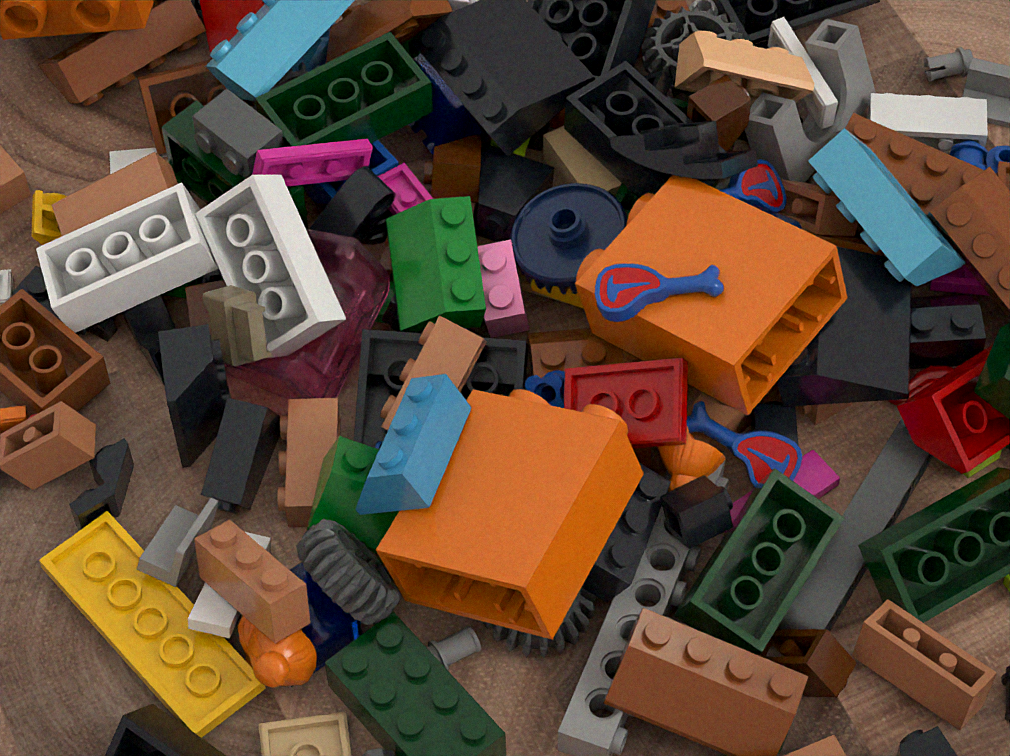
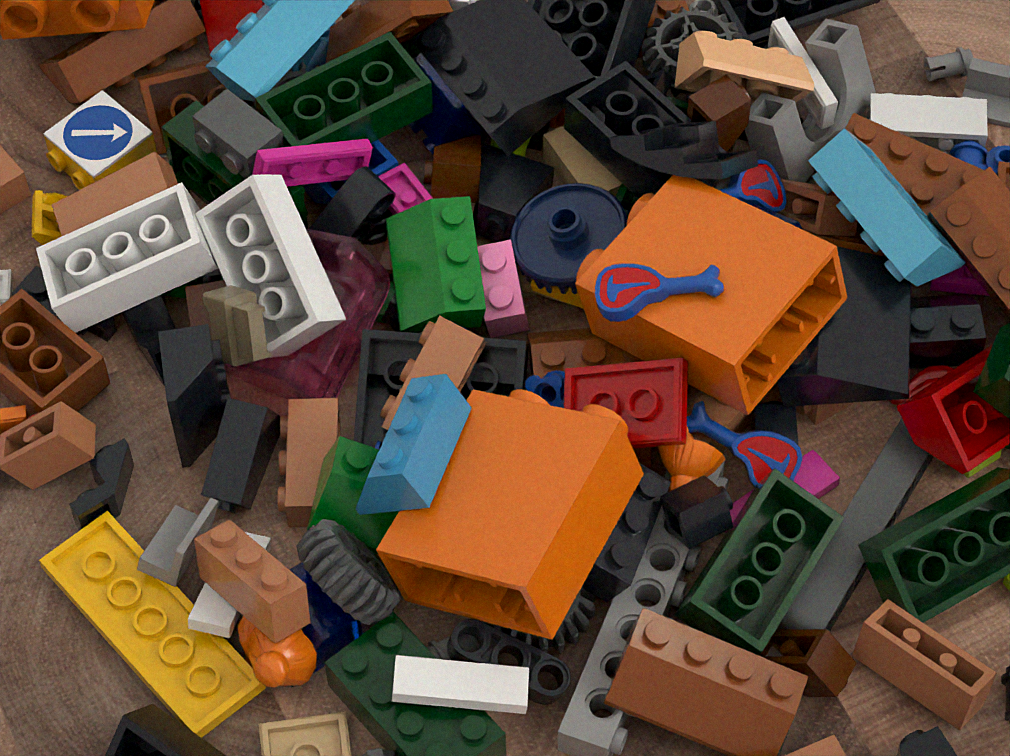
none -> piece [43,90,157,190]
none -> white tile [392,655,529,714]
none -> black beam [446,619,571,705]

